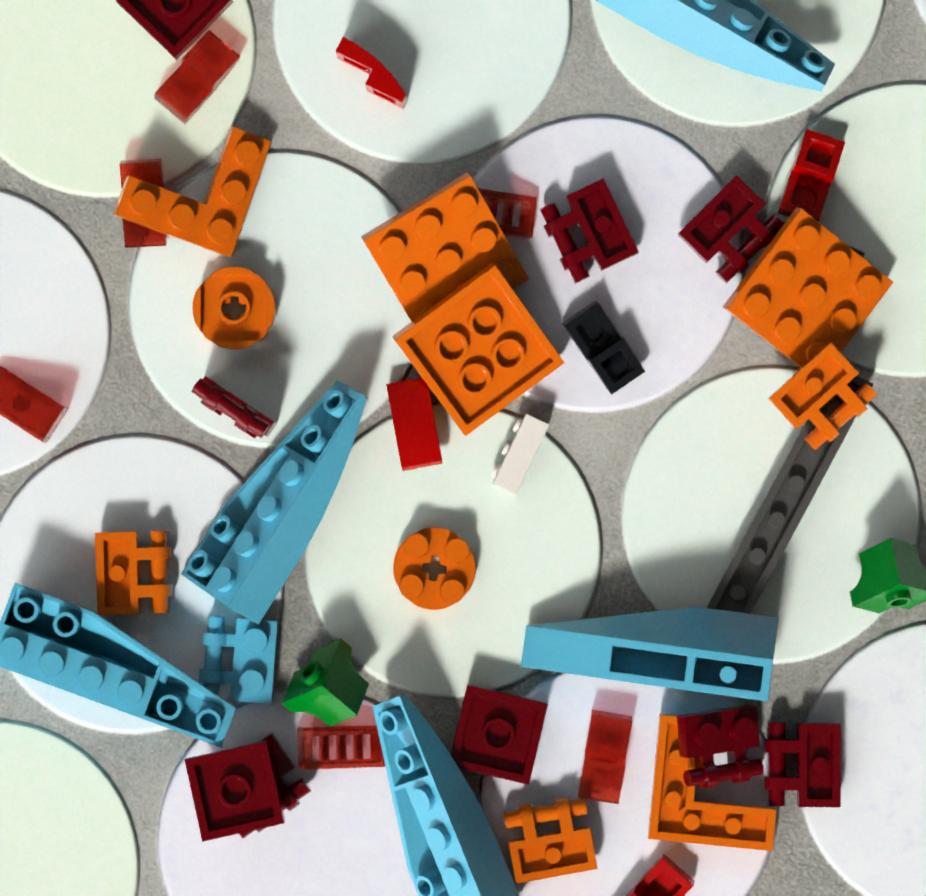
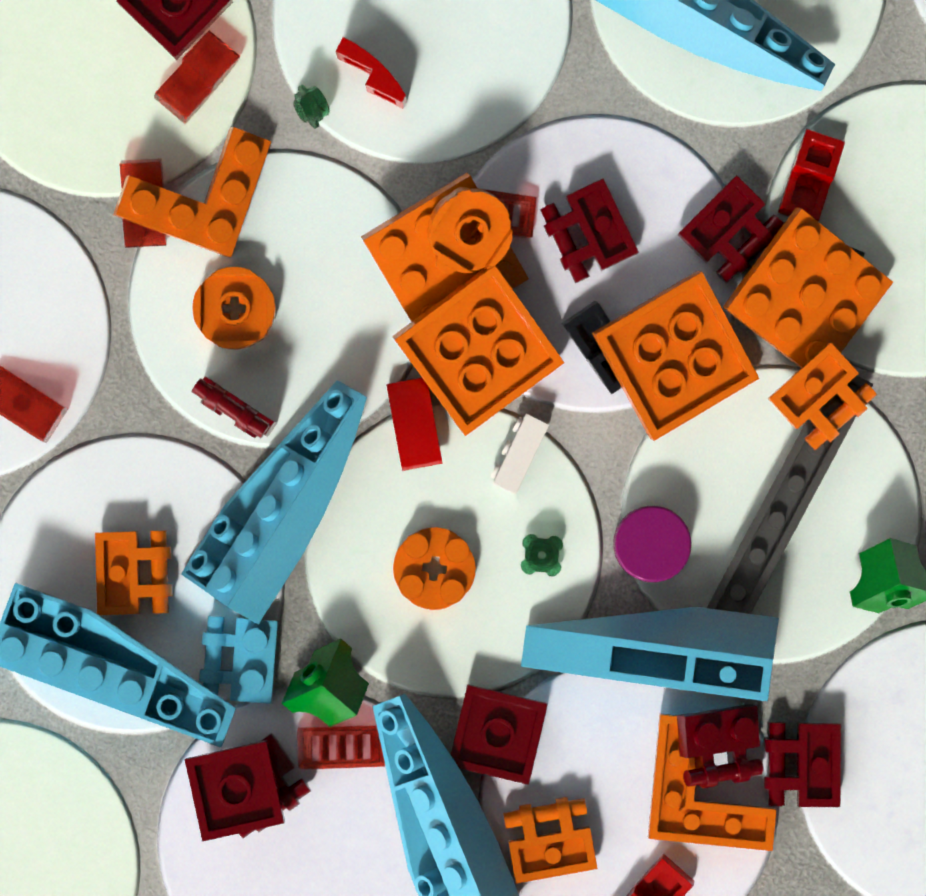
clear red slope [578,709,632,804] -> none
none -> clear green plate [293,85,330,129]
none -> orange plate [427,187,512,273]
none -> clear green plate [521,534,563,576]
none -> orange plate [592,271,759,441]
none -> magenta head [613,506,692,582]

